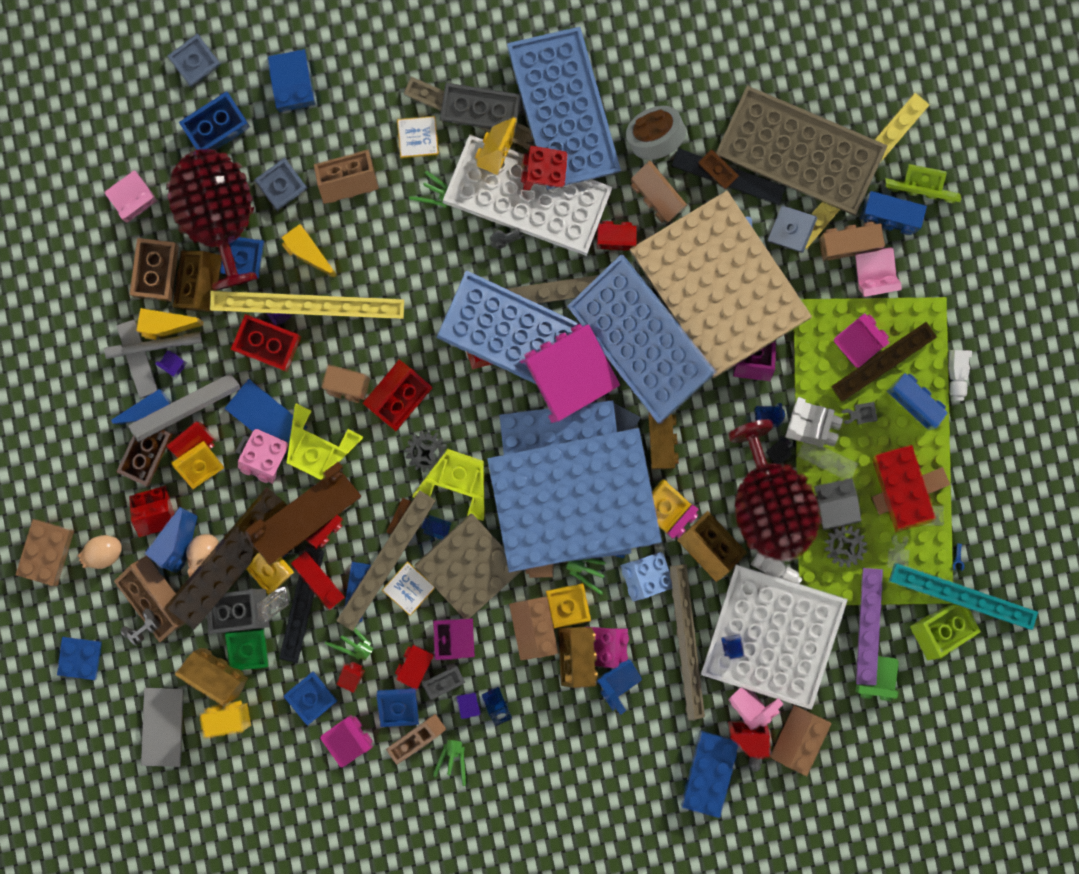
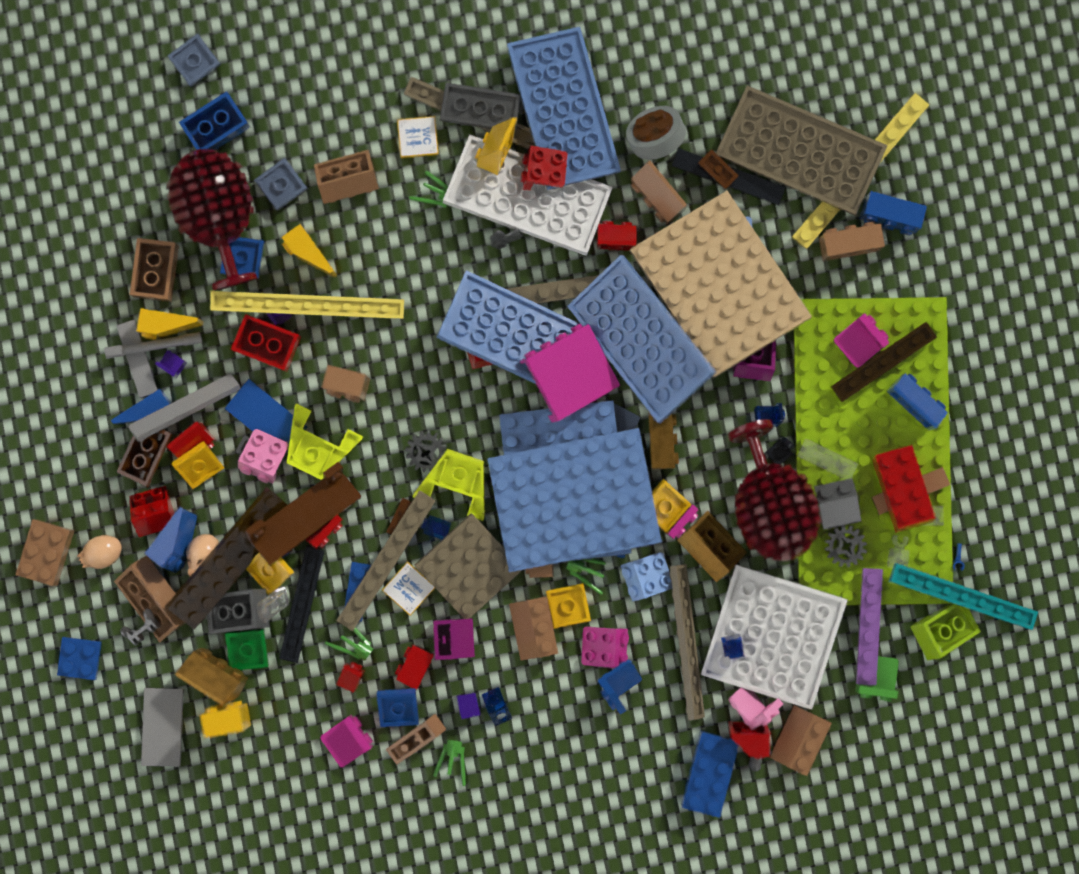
bright pink bracket [105,171,158,223] -> none
pearl gold slope [172,251,221,312] -> none
blue slope [268,49,316,112] -> none
blue plate [283,671,338,726] -> none
red slope [291,551,345,610] -> none
red slope [363,359,433,431] -> none
dark grey plate [422,665,465,700] -> none
pearl gold slope [558,627,598,688] -> none
white piece [751,553,802,584] -> none
sand blue plate [767,206,818,253] -> none
light grey hips [785,397,843,448] -> none
dark grey plate [841,402,878,424] -> none
bright pink bracket [855,247,902,297] -> none
lime bracket [884,164,961,203] -> none
white piece [948,350,972,401] -> none

